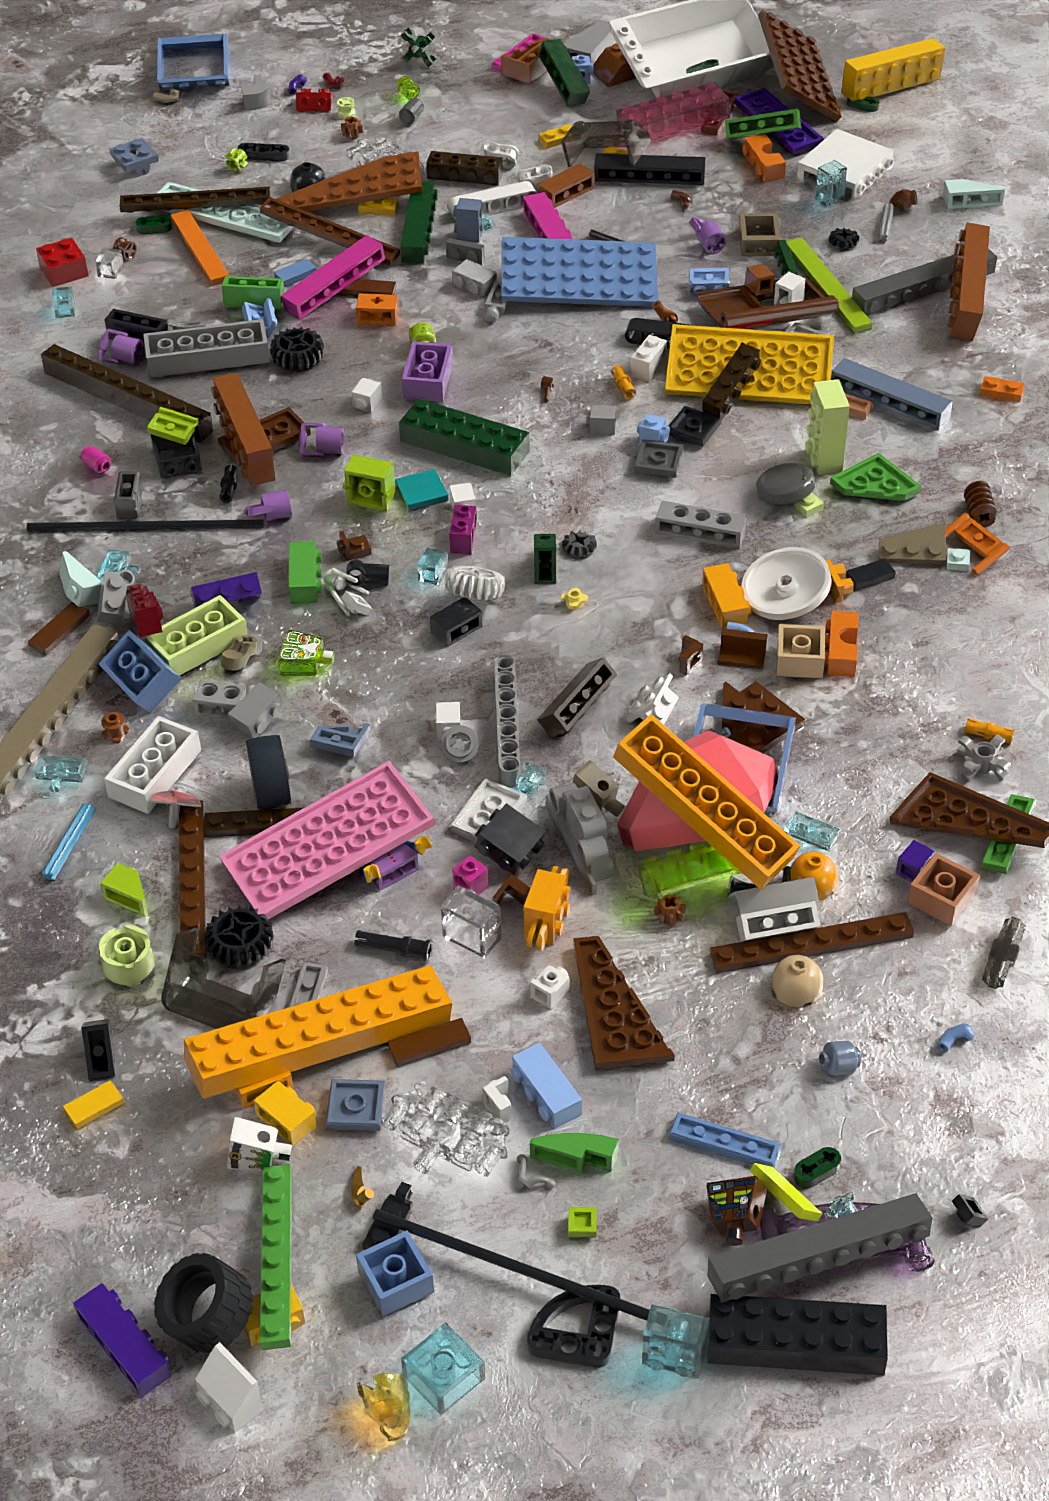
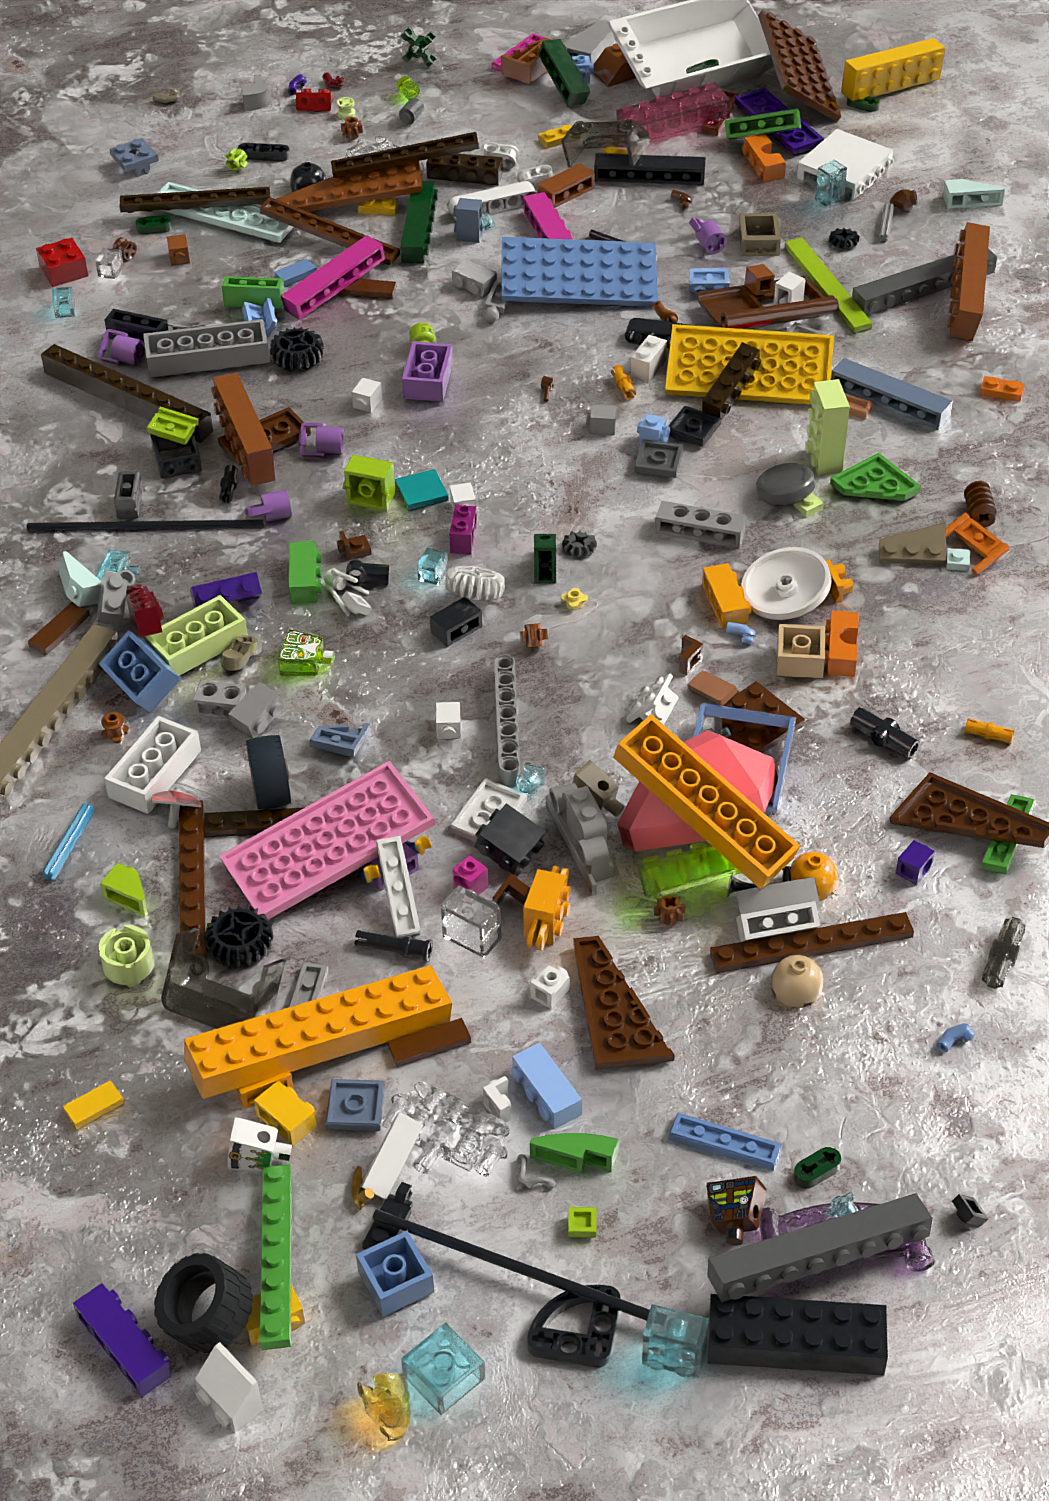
clear light blue plate [34,755,88,793] -> none
dark pink brick [80,446,111,474] -> none
black slope [81,1019,116,1080] -> none
medium blue window [157,33,229,90] -> none
orange tile [171,210,229,285] -> none
orange brick [356,294,399,325] -> none
dark green brick [399,398,530,476] -> none
light grey gear [441,725,479,763] -> none
dark grey plate [446,238,485,265] -> none
dark brown brick [537,657,617,737] -> none
reddish brown panel [718,628,768,669] -> none
neon yellow tile [750,1163,823,1222] -> none
dark green plate [774,240,798,276] -> none
clear light blue plate [785,811,840,852] -> none
sand blue head [819,1041,861,1076] -> none
black tile [846,559,896,590] -> none
nougat brick [907,853,980,926] -> none
light grey pin [956,735,1011,781] -> none
none -> dark orange brick [167,234,190,266]
none -> dark brown plate [331,132,480,178]
none -> white tile [360,1112,424,1200]
none -> white tile [376,836,421,938]
none -> dark orange gear [519,623,548,648]
none -> nougat tile [687,670,738,706]
none -> black piece [850,707,920,759]

